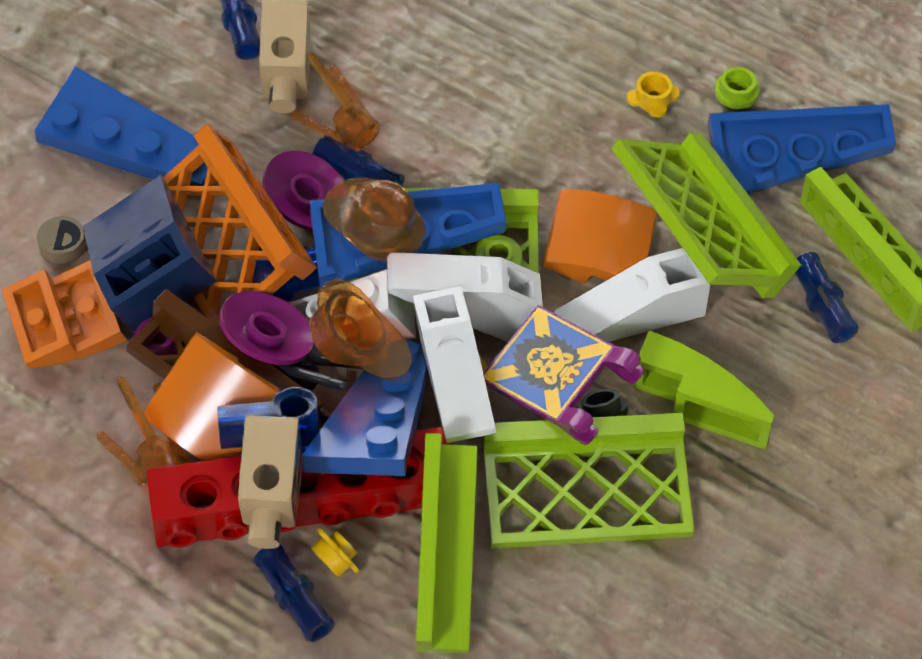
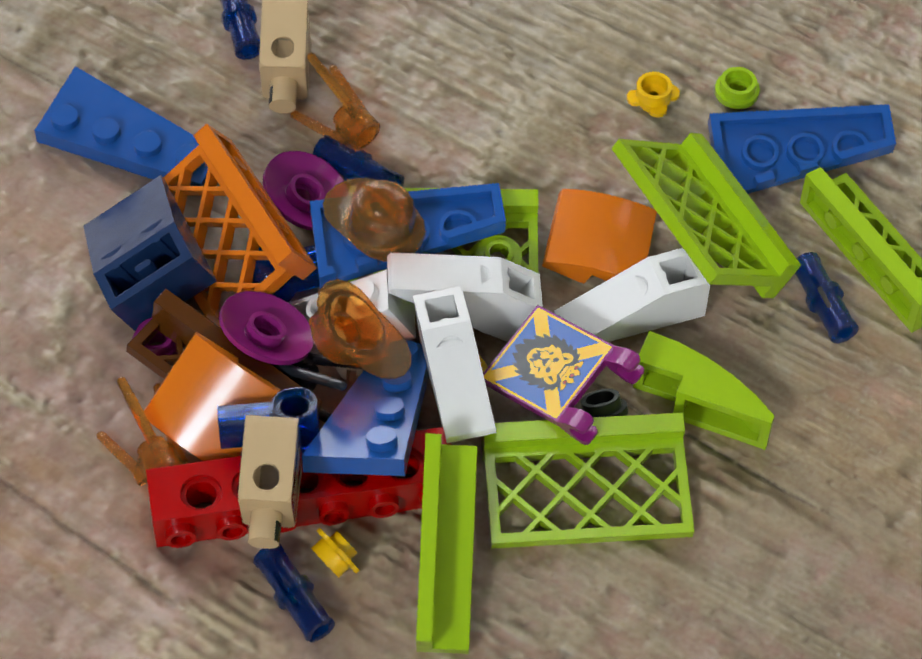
orange slope [1,260,128,369] -> none
dark tan tile [37,216,86,264] -> none

